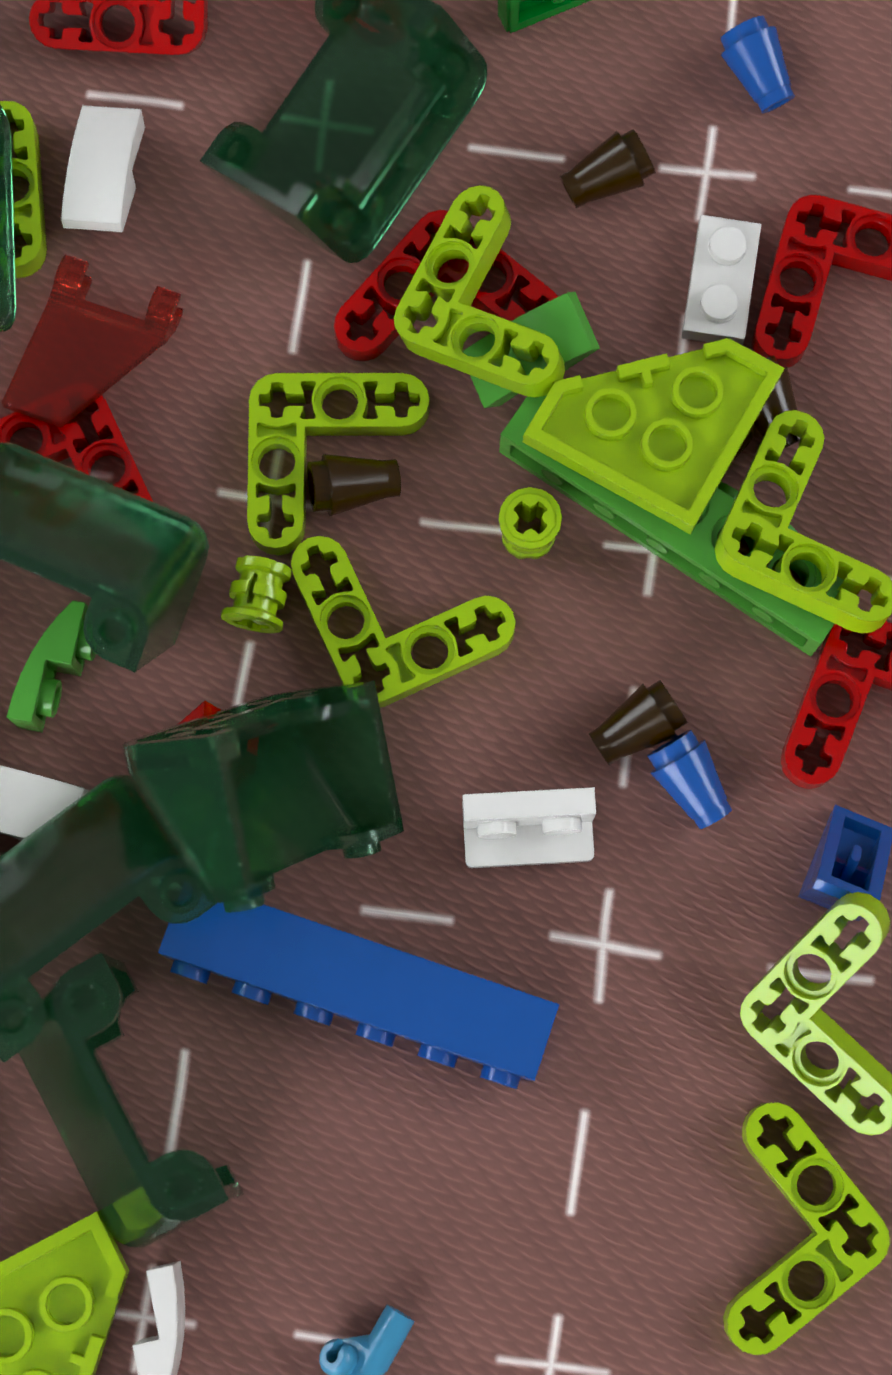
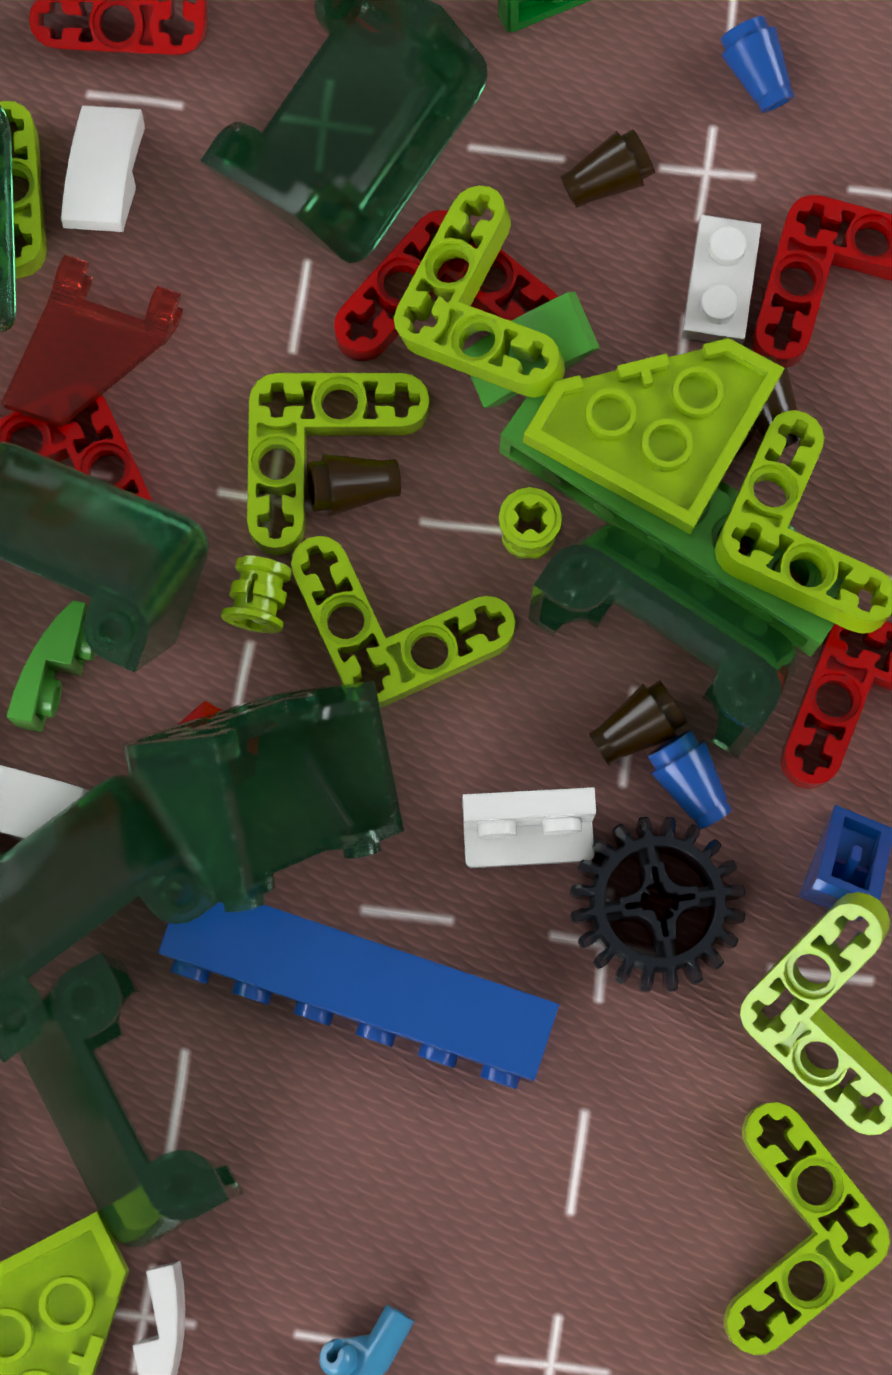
none -> clear green windscreen [528,525,797,759]
none -> black gear [570,817,746,992]

